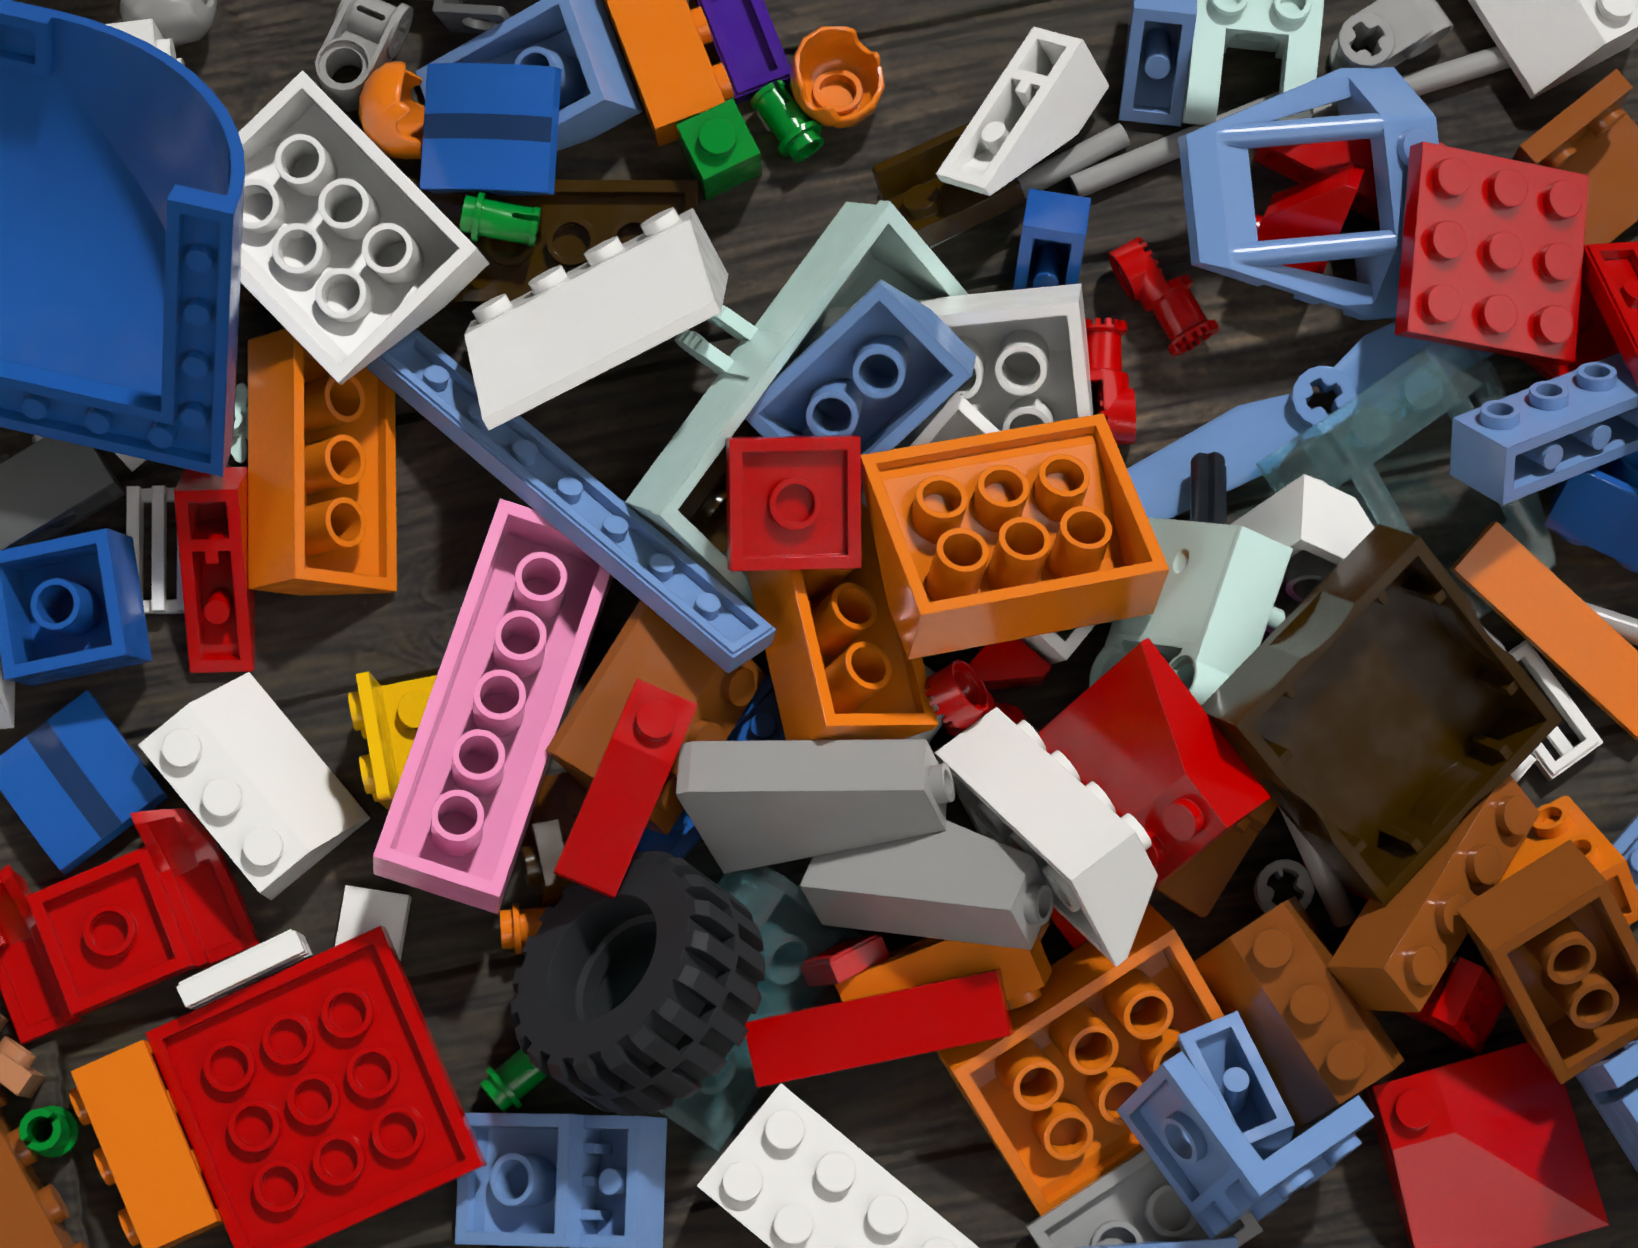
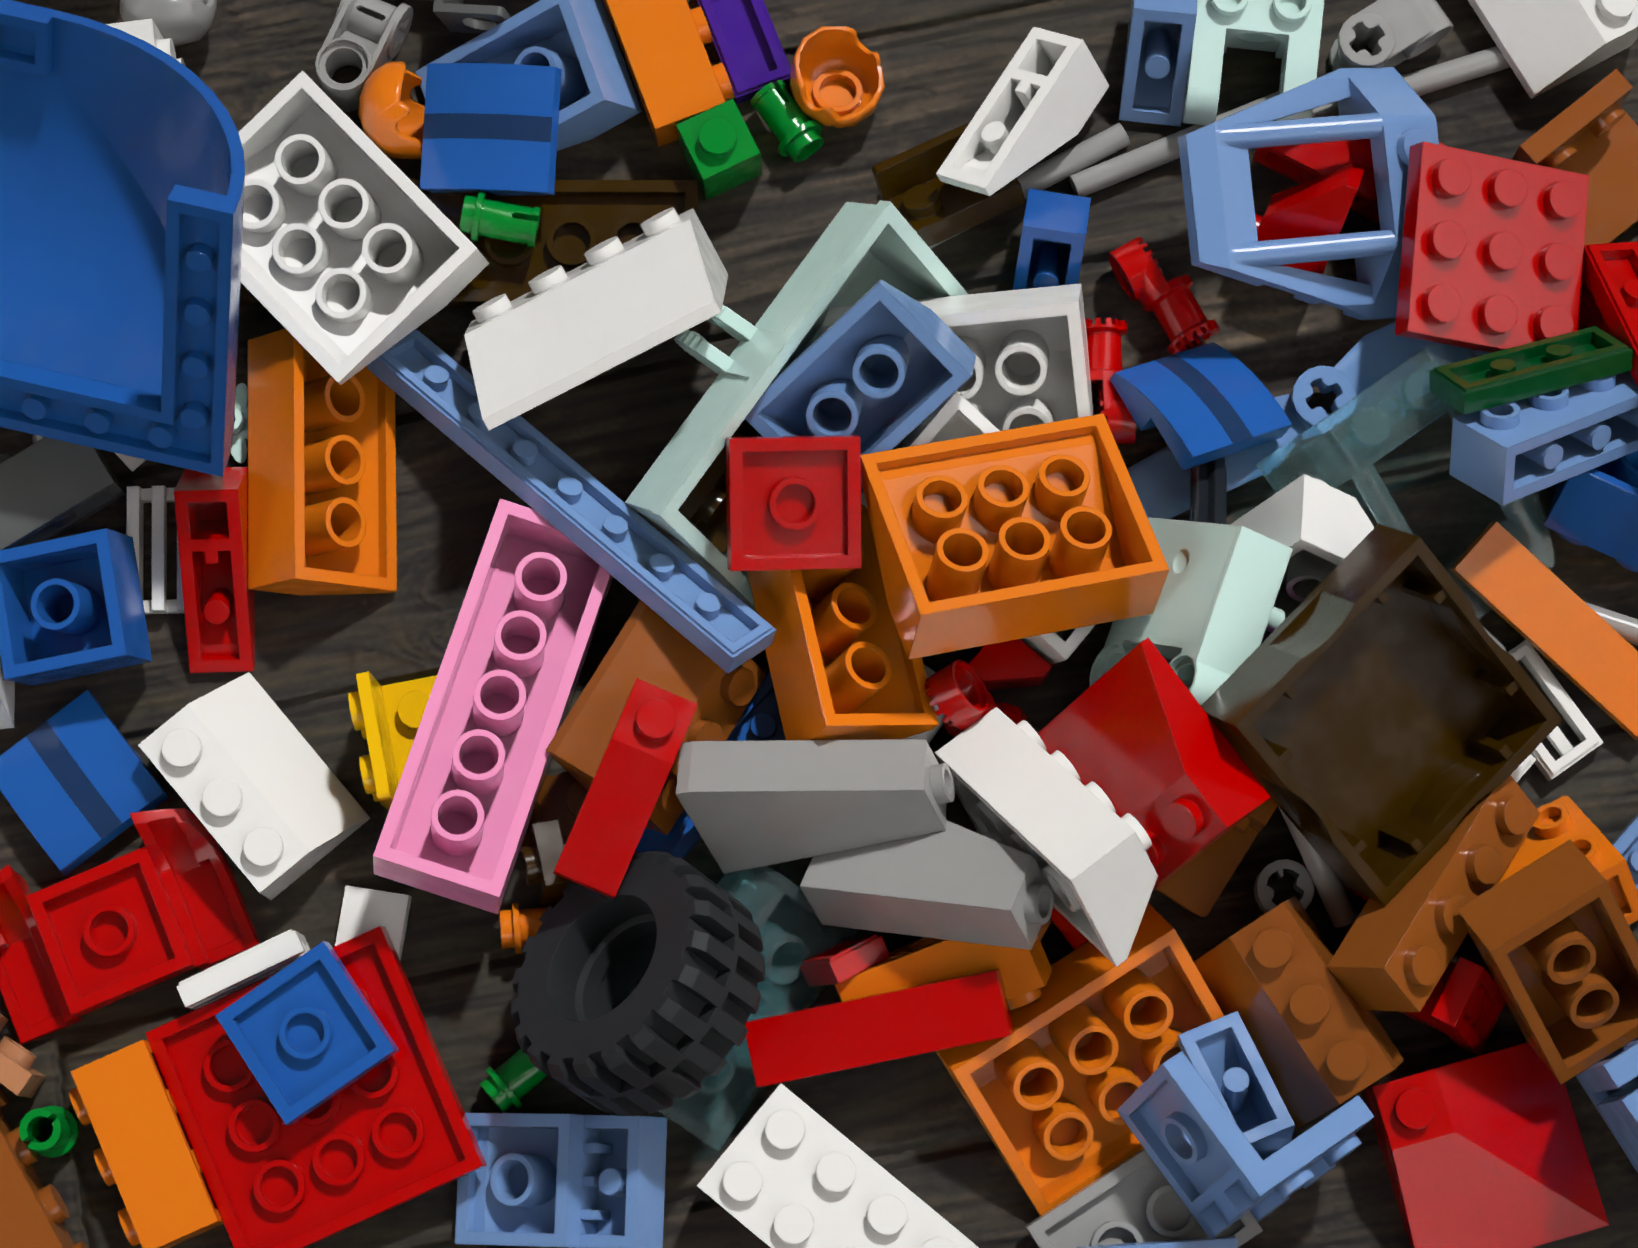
none -> blue plate [215,941,400,1125]
none -> blue slope [1110,342,1292,470]
none -> dark green tile [1430,326,1633,415]

